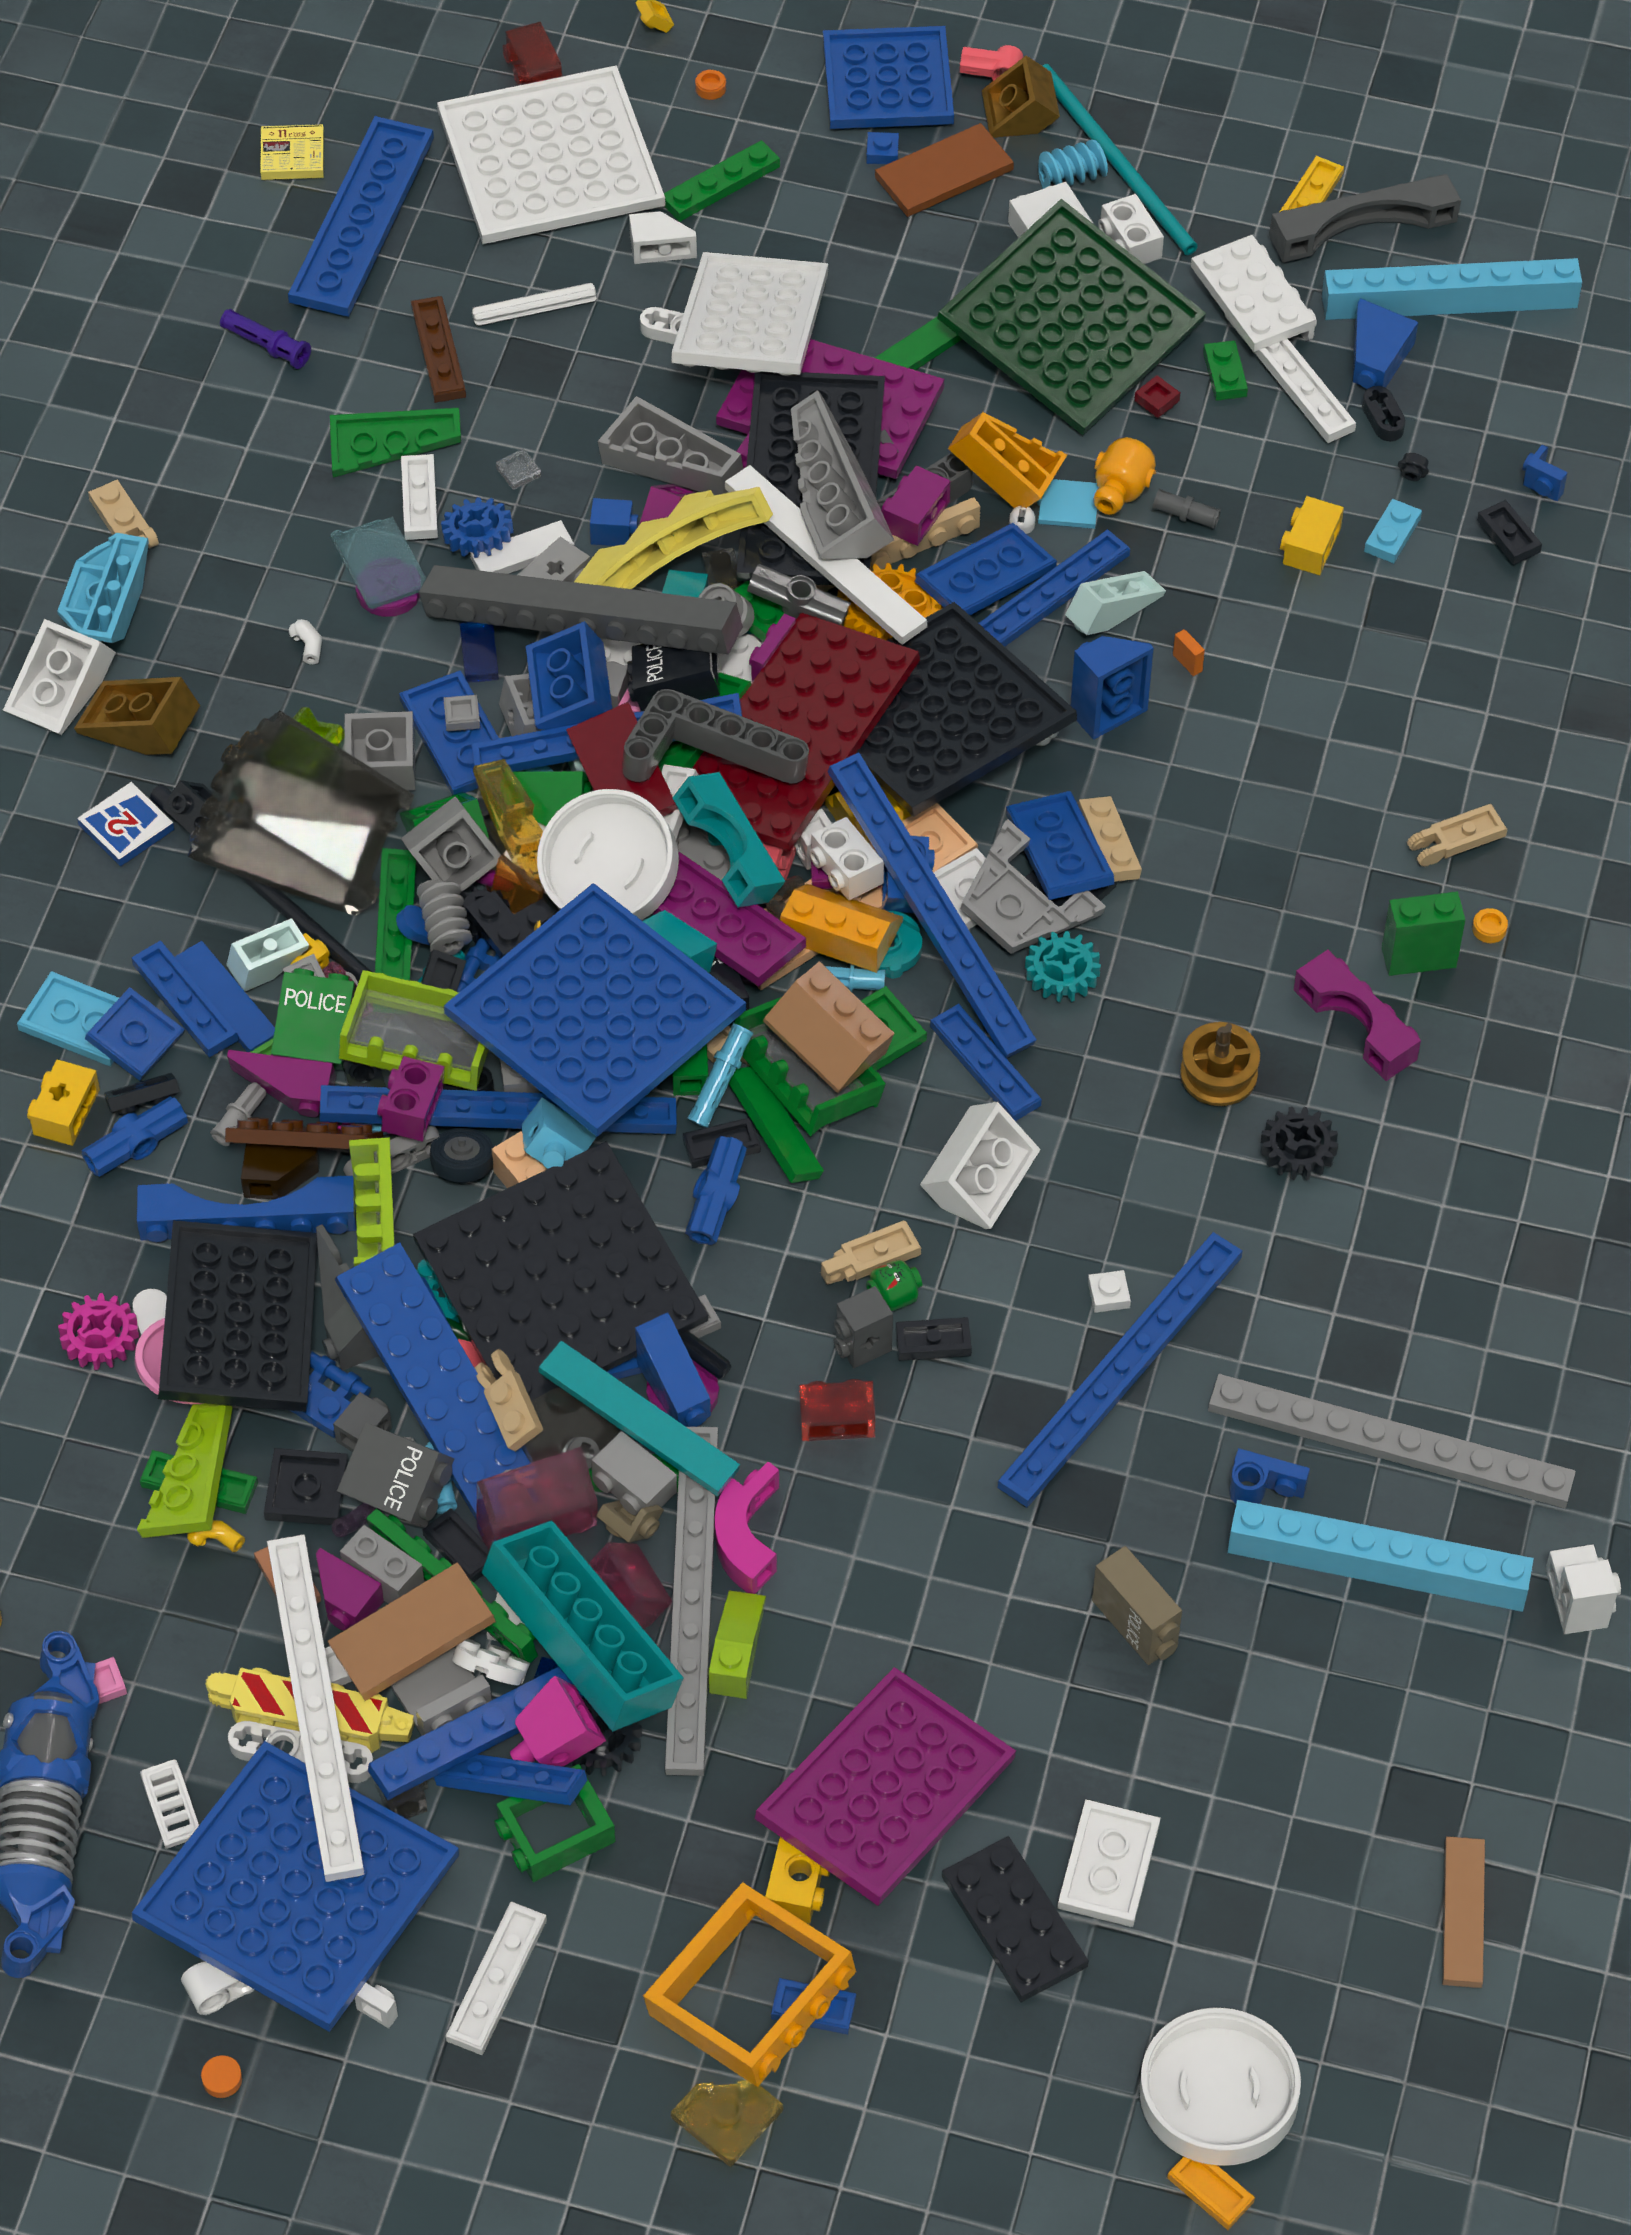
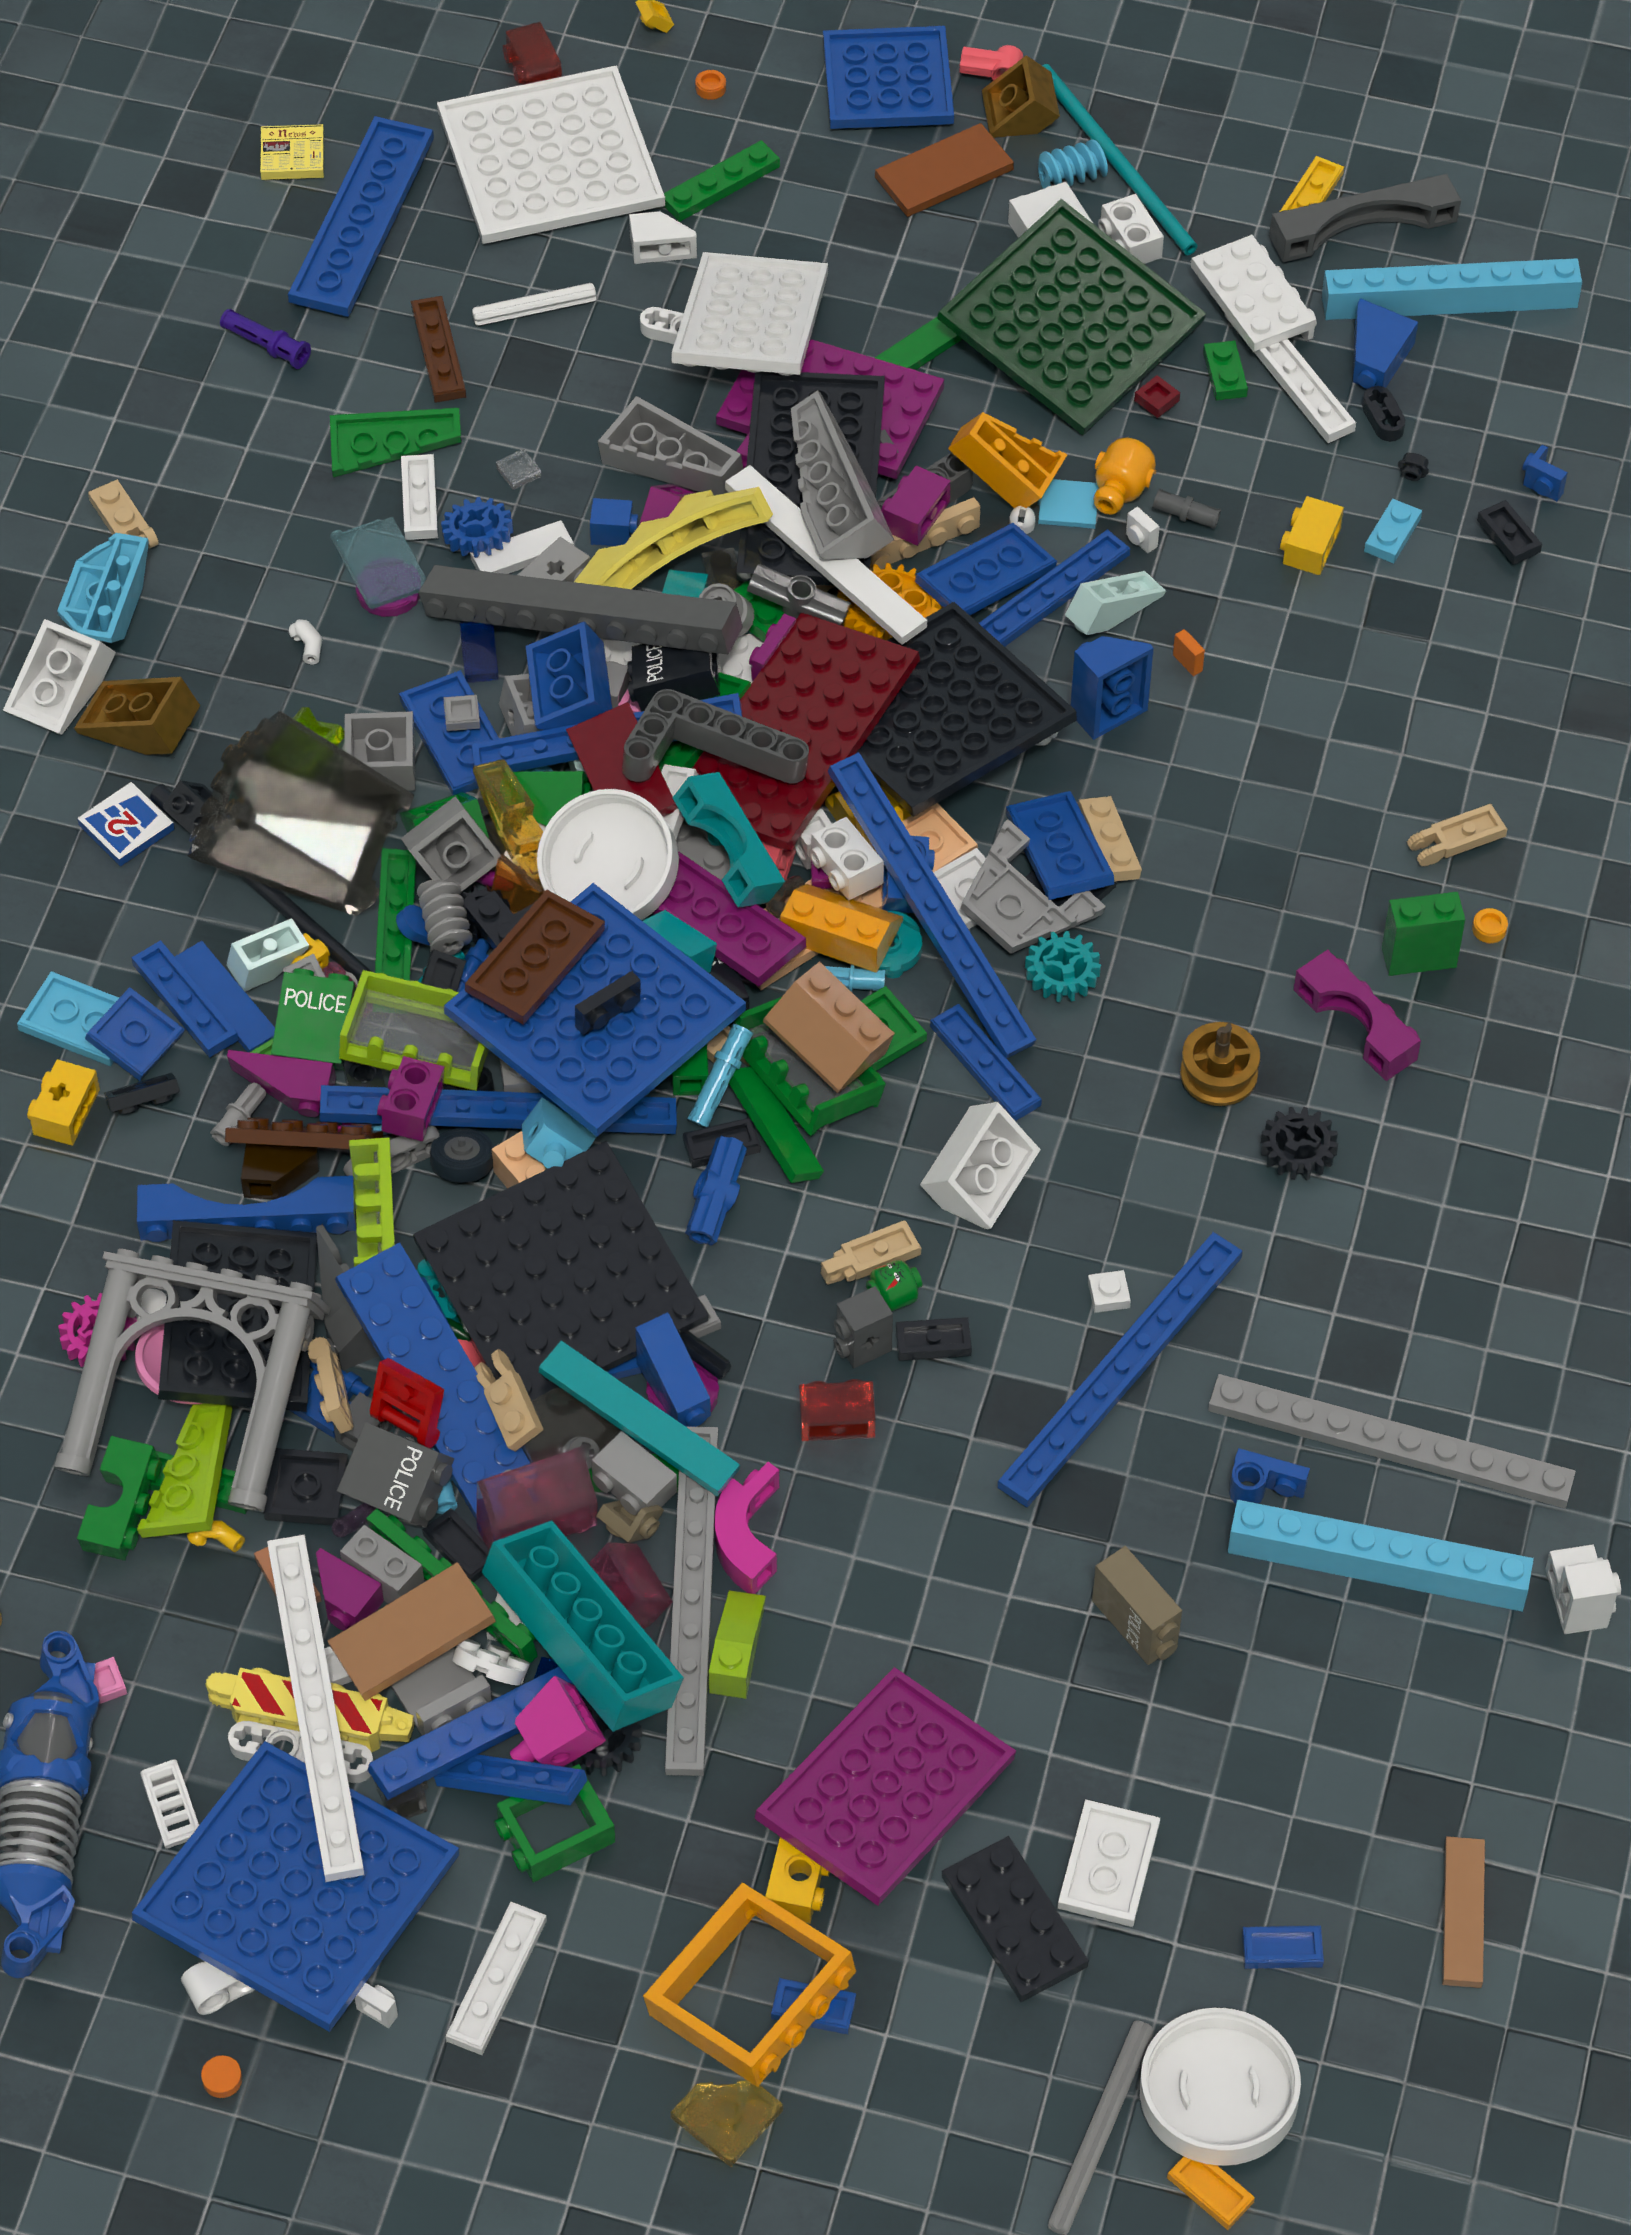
blue piece [81,1096,188,1177] -> none
blue plate [867,132,899,164] -> none
none -> light grey arch [54,1249,331,1512]
none -> green arch [77,1436,162,1561]
none -> tan hinge [307,1337,354,1434]
none -> red plate [370,1358,444,1448]
none -> reddish brown plate [465,889,605,1025]
none -> black plate [575,971,641,1036]
none -> light grey axle [1048,2020,1153,2235]
none -> white plate [1126,506,1159,553]
none -> blue tile [1242,1926,1324,1969]

